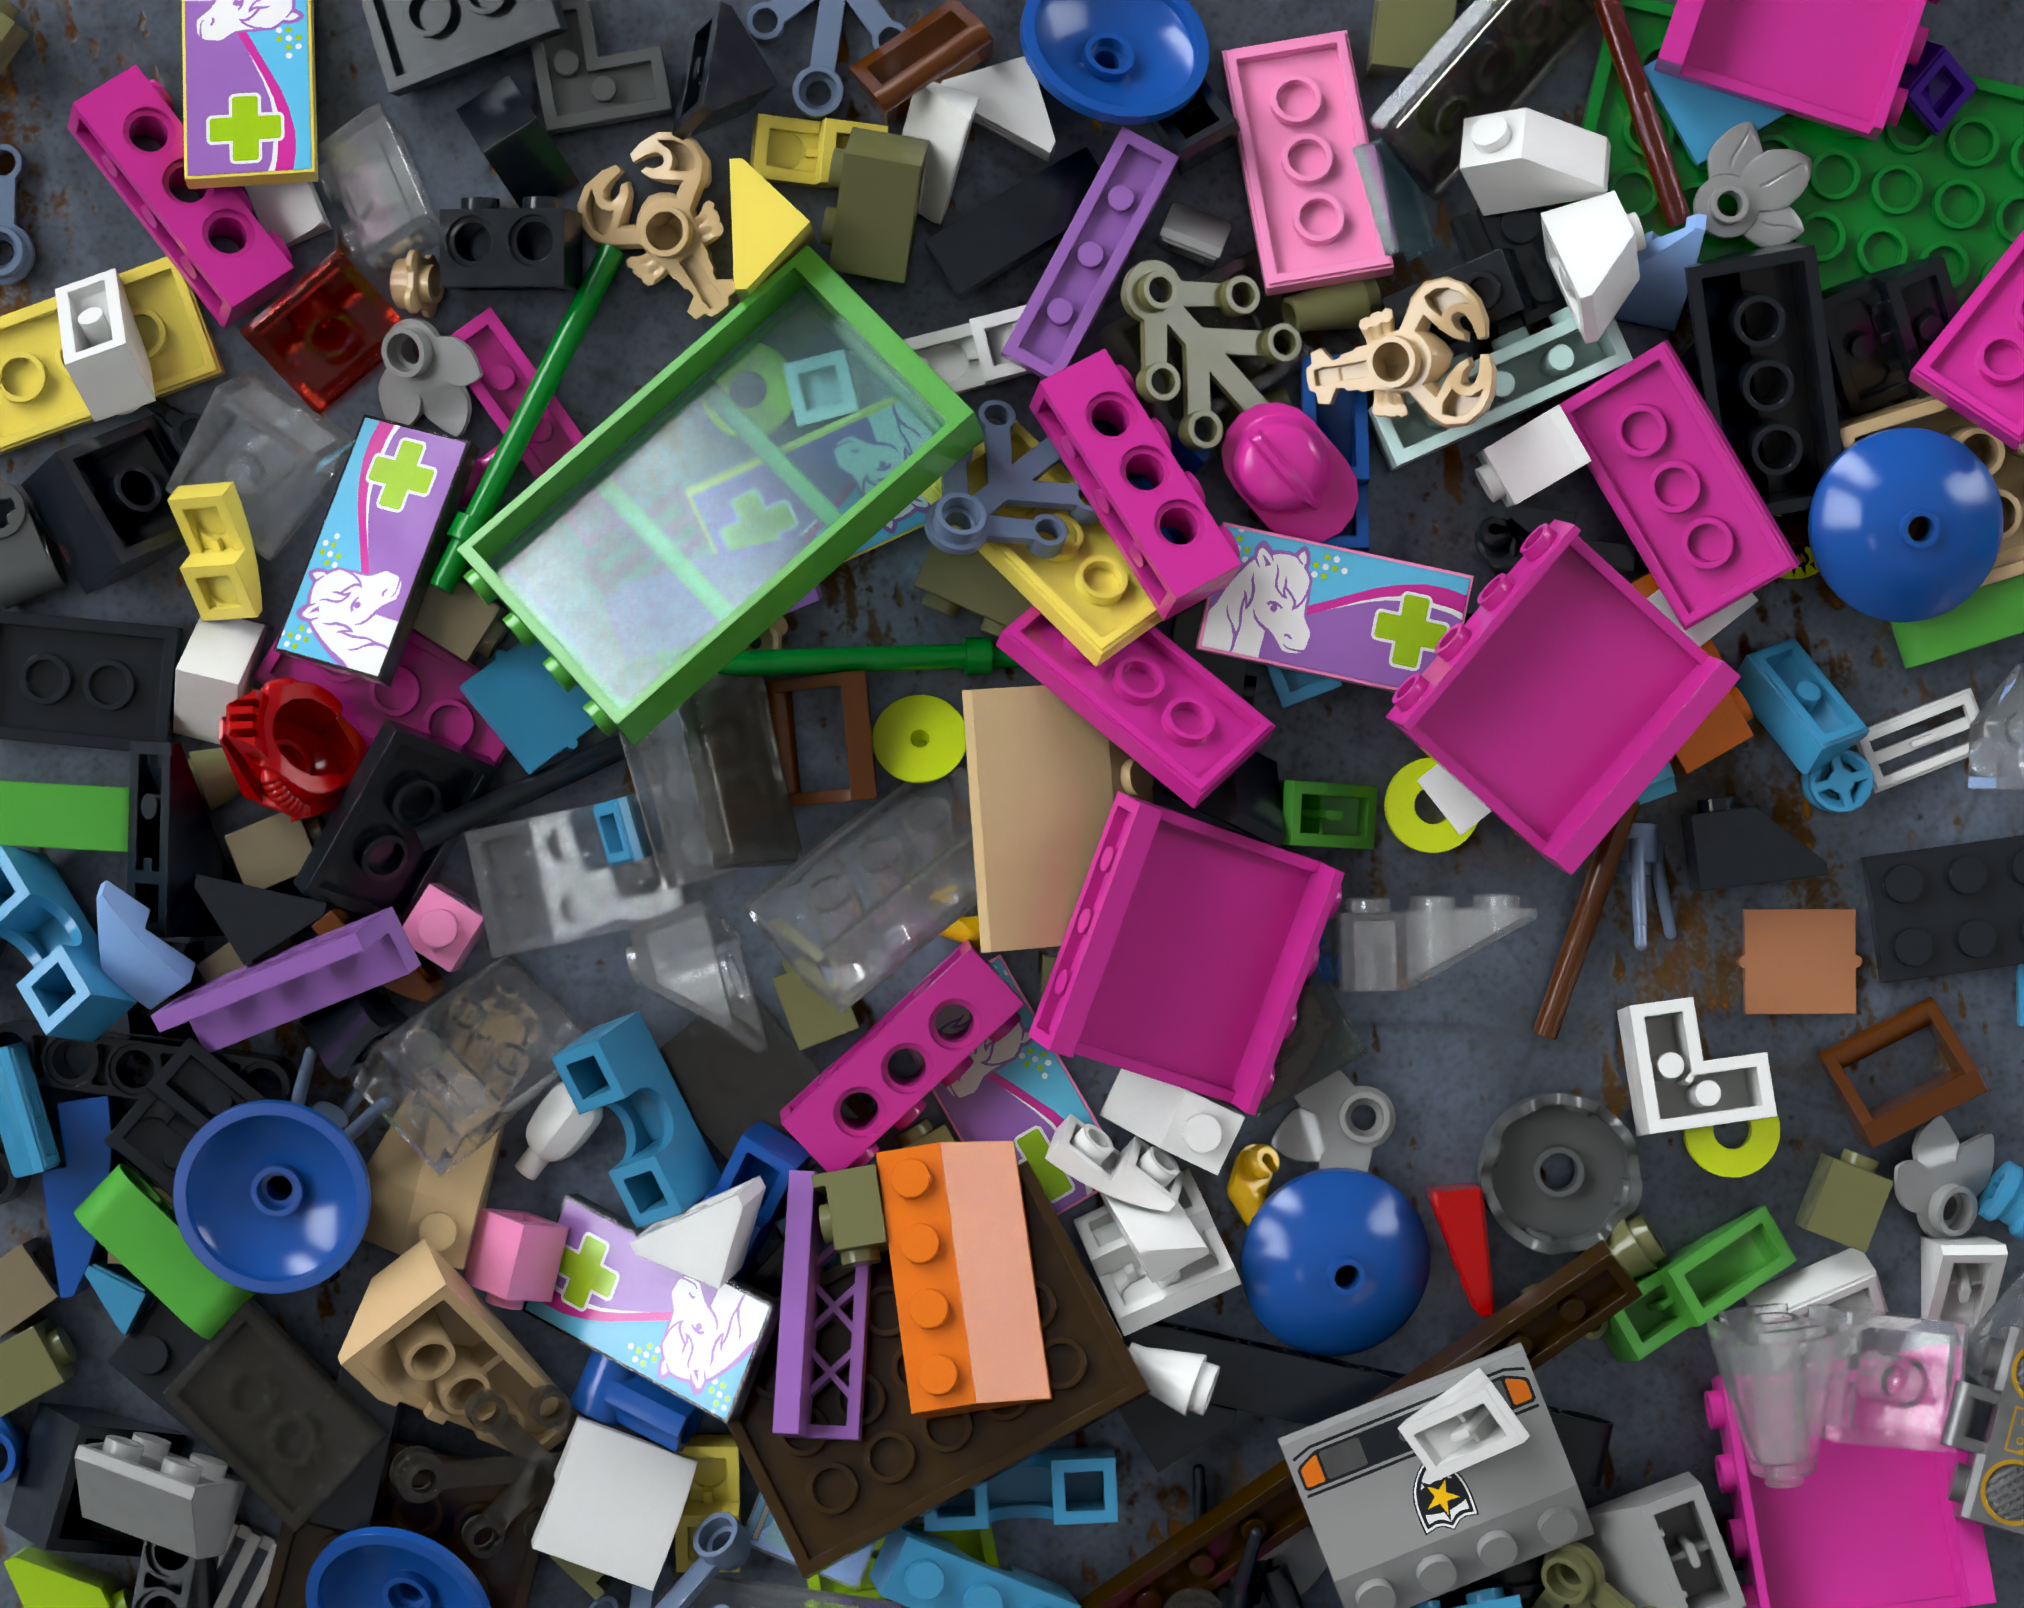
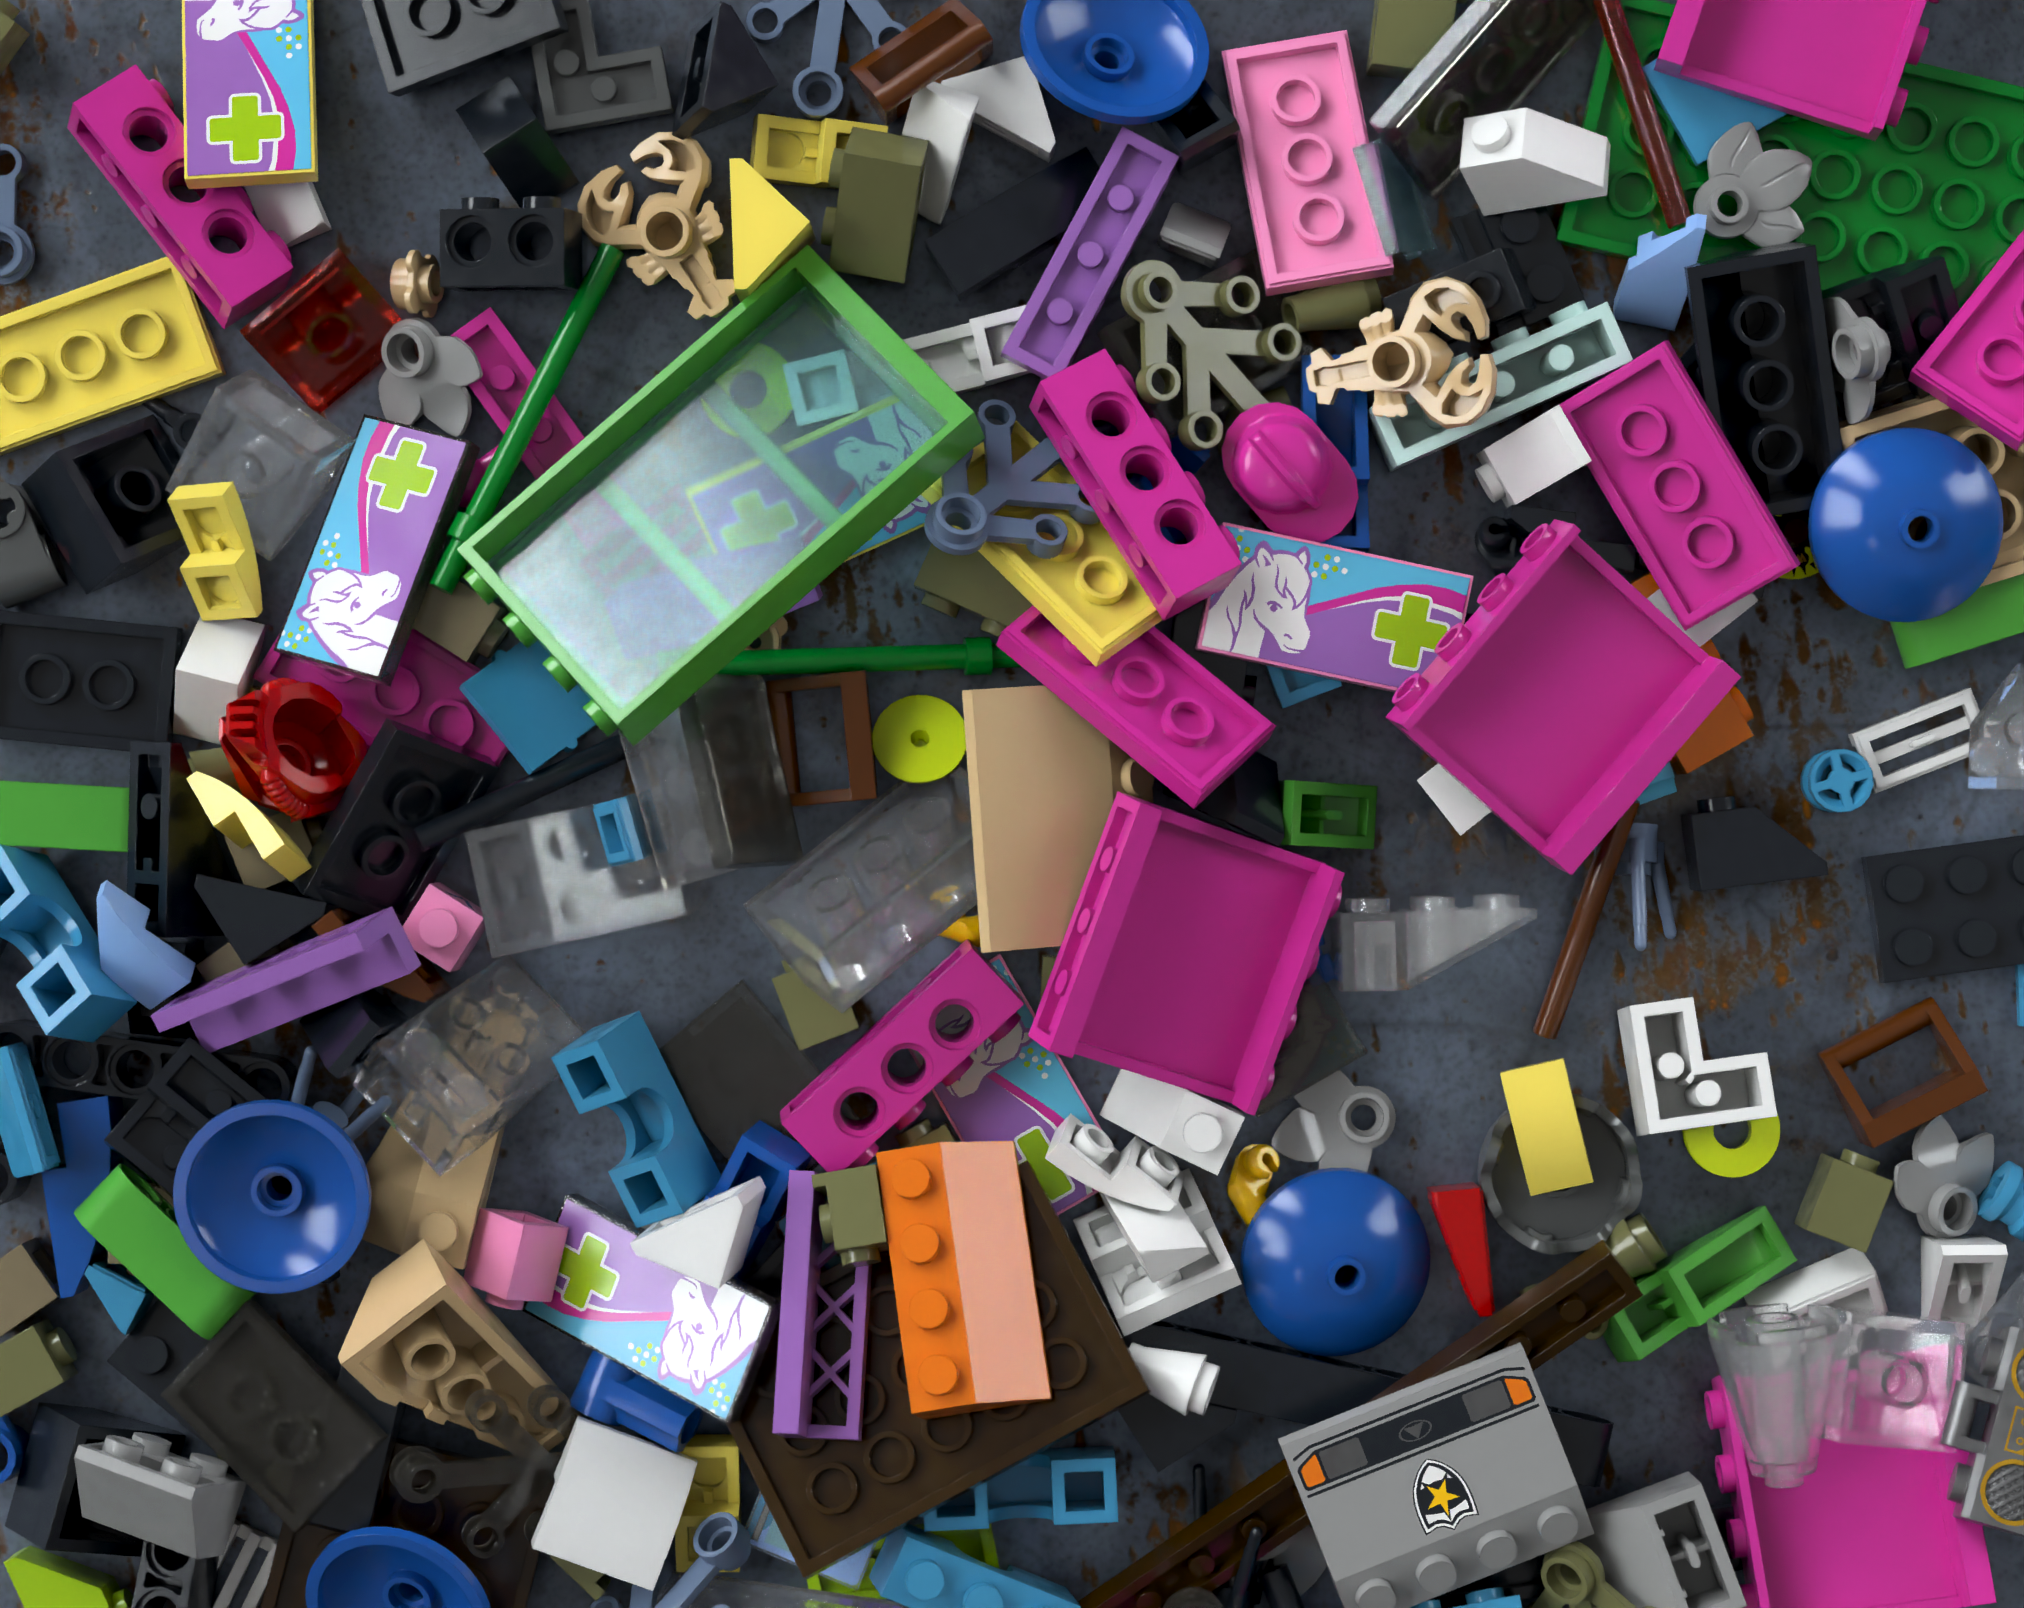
white slope [55,268,156,422] -> none
clear slope [318,103,440,271] -> none
white plant [515,1082,603,1180] -> none
clear slope [626,900,768,1052] -> none
neon yellow piece [1384,758,1478,853] -> none
white slope [1398,1368,1530,1481] -> none
white slope [1540,190,1646,344] -> none
dark azure slope [1734,638,1870,775] -> none
nougat piece [1736,909,1862,1014] -> none
dark purple slope [1899,41,1978,136] -> none
none -> light yellow slope [186,771,312,882]
none -> light yellow slope [1500,1058,1594,1196]
none -> light grey plate [1823,297,1891,424]

